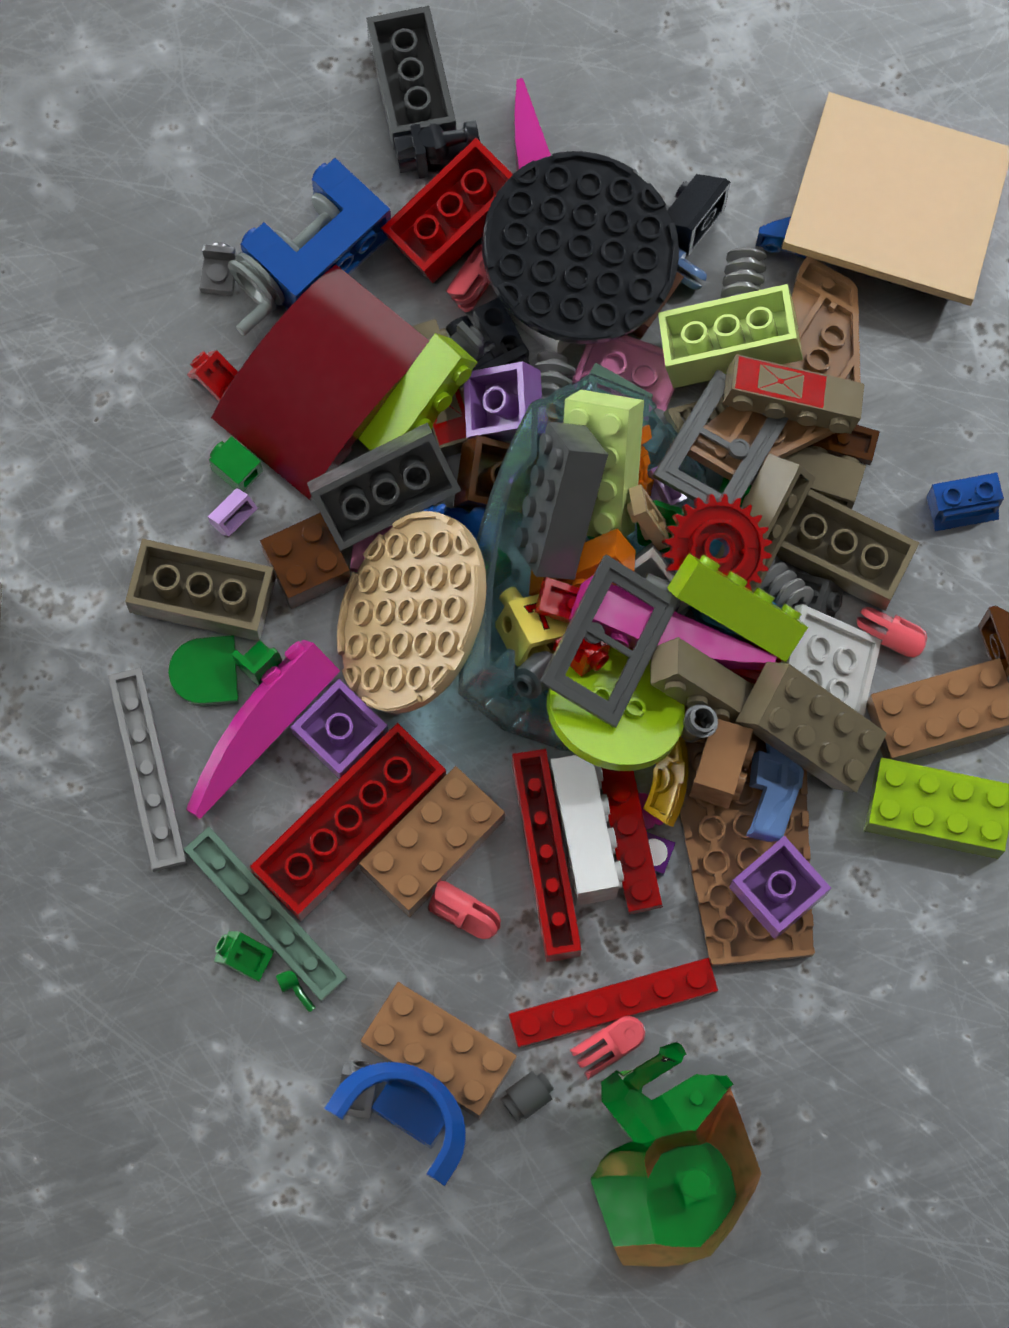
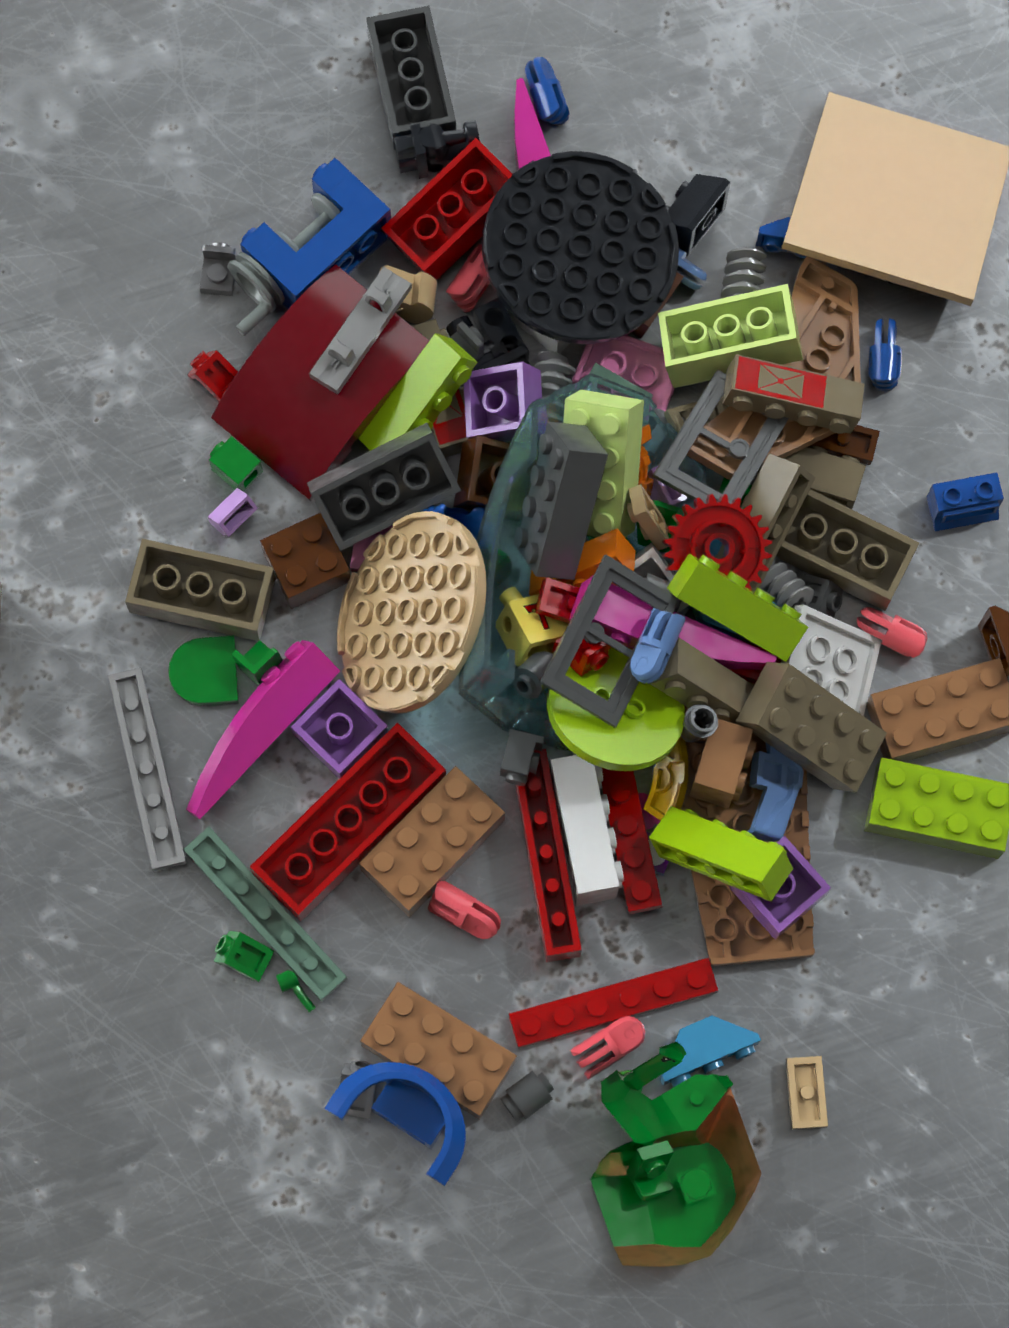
none -> light grey hinge [309,267,412,395]
none -> tan brick [380,265,437,324]
none -> dark grey brick [500,729,544,786]
none -> blue arm [525,57,570,125]
none -> green bracket [626,1140,674,1201]
none -> medium blue arm [630,608,686,683]
none -> lime brick [649,806,793,901]
none -> dark azure slope [660,1016,761,1087]
none -> tan plate [786,1056,828,1130]
none -> blue arm [868,318,902,392]

